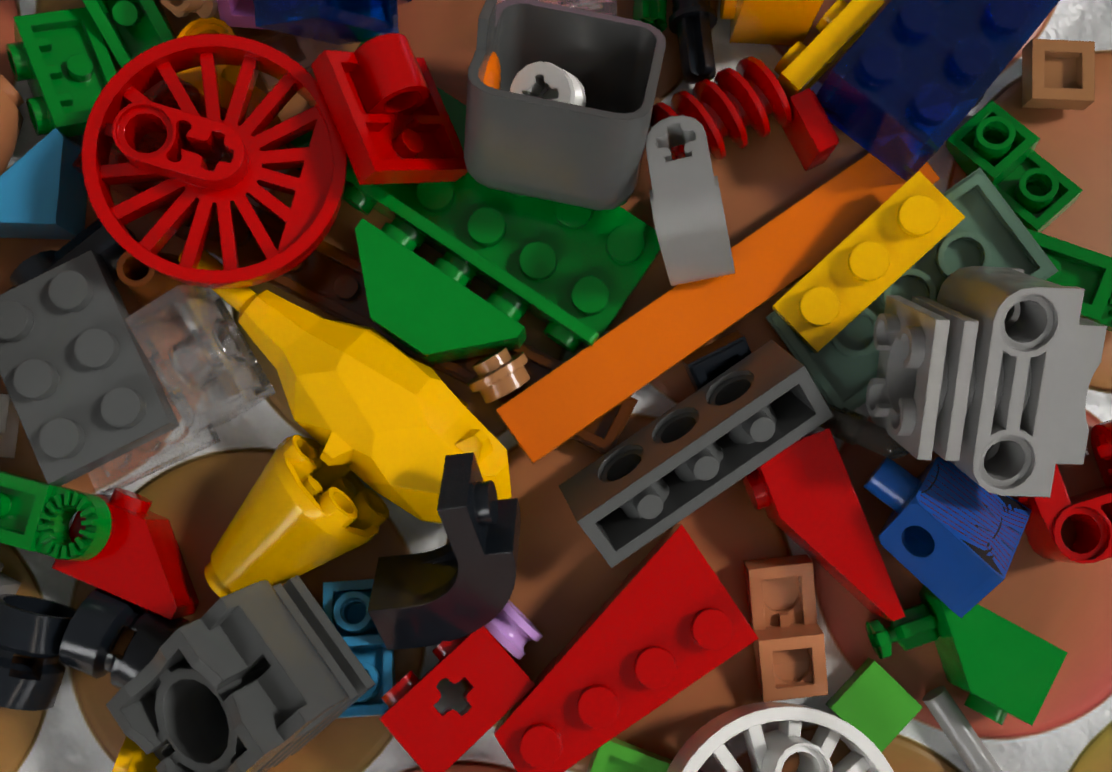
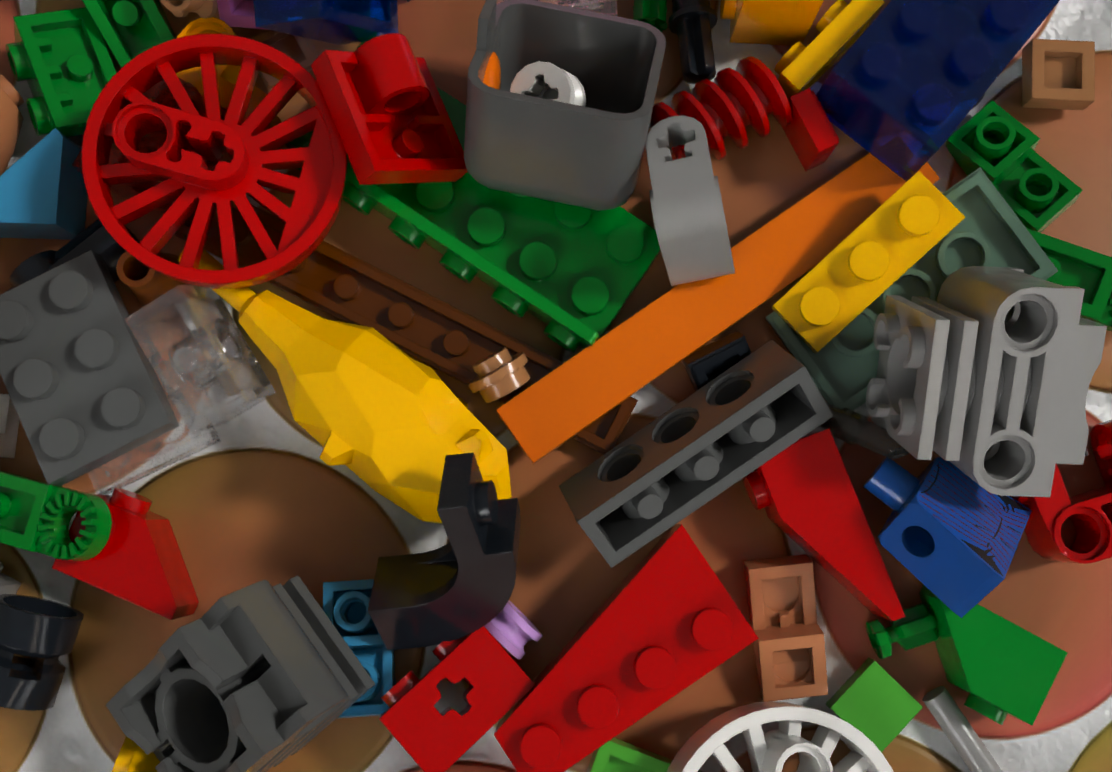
black wheel [59,588,190,689] -> none
yellow cone [204,435,390,598] -> none
green slope [355,218,527,365] -> none

